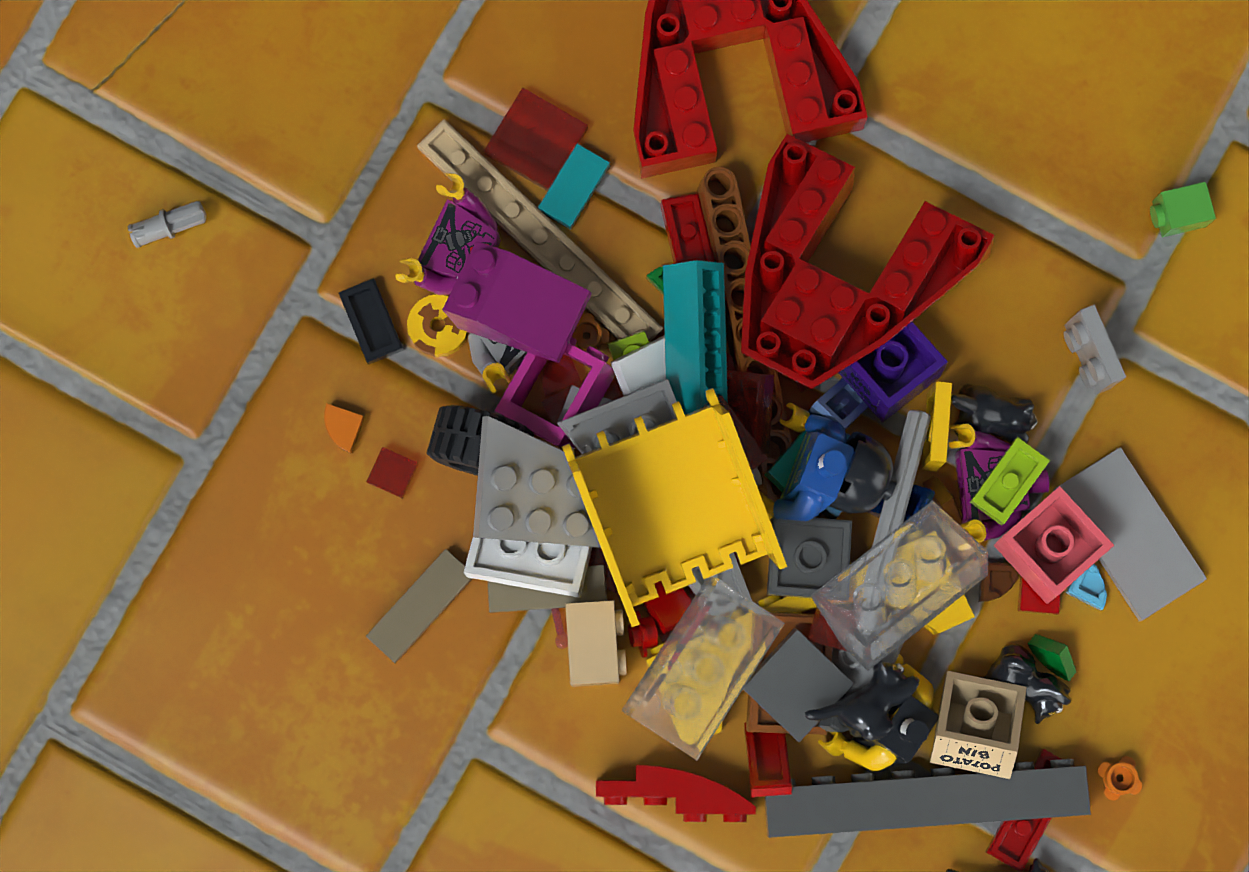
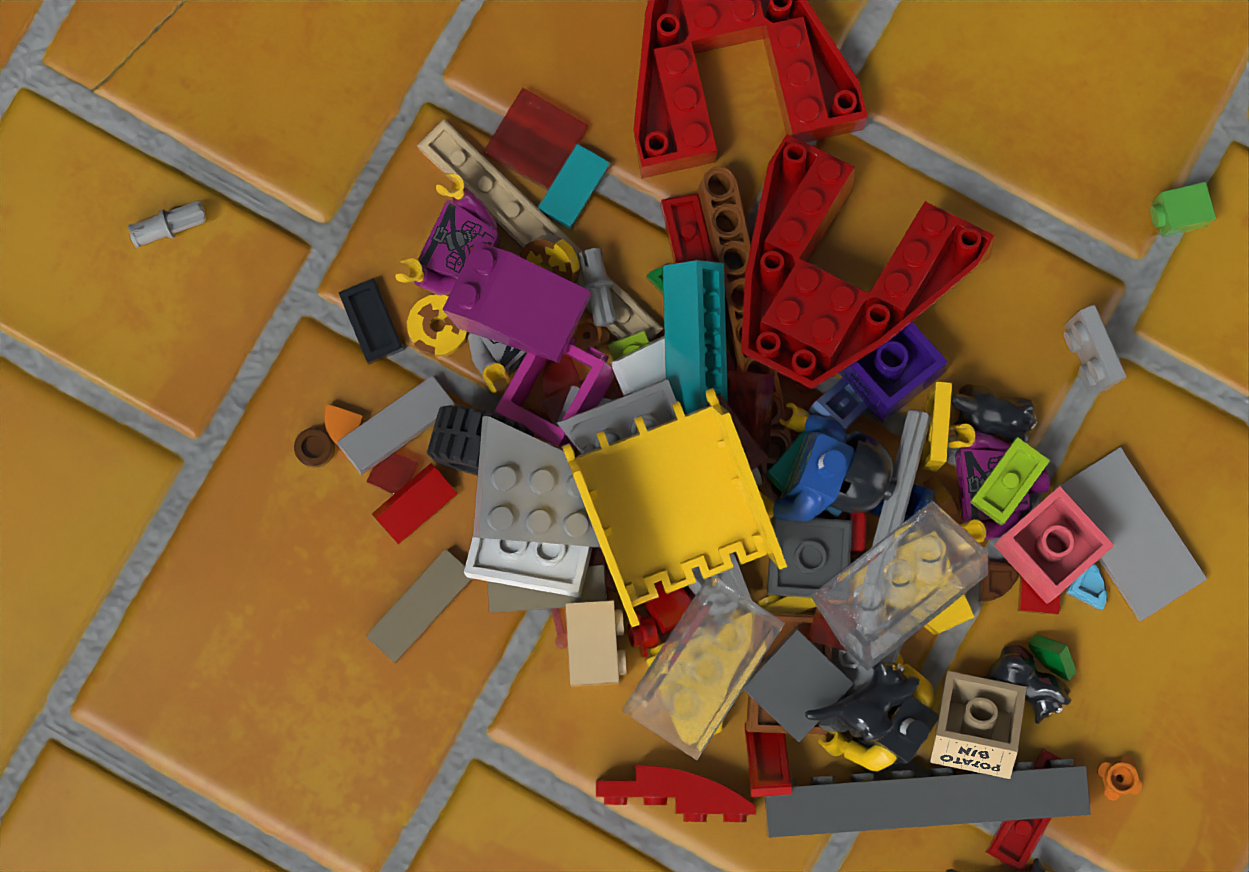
none -> reddish brown tile [294,428,335,468]
none -> light grey tile [338,376,455,475]
none -> red tile [372,463,458,545]
none -> piece [520,235,580,283]
none -> light grey axle [578,248,616,327]
none -> red tile [845,513,866,554]

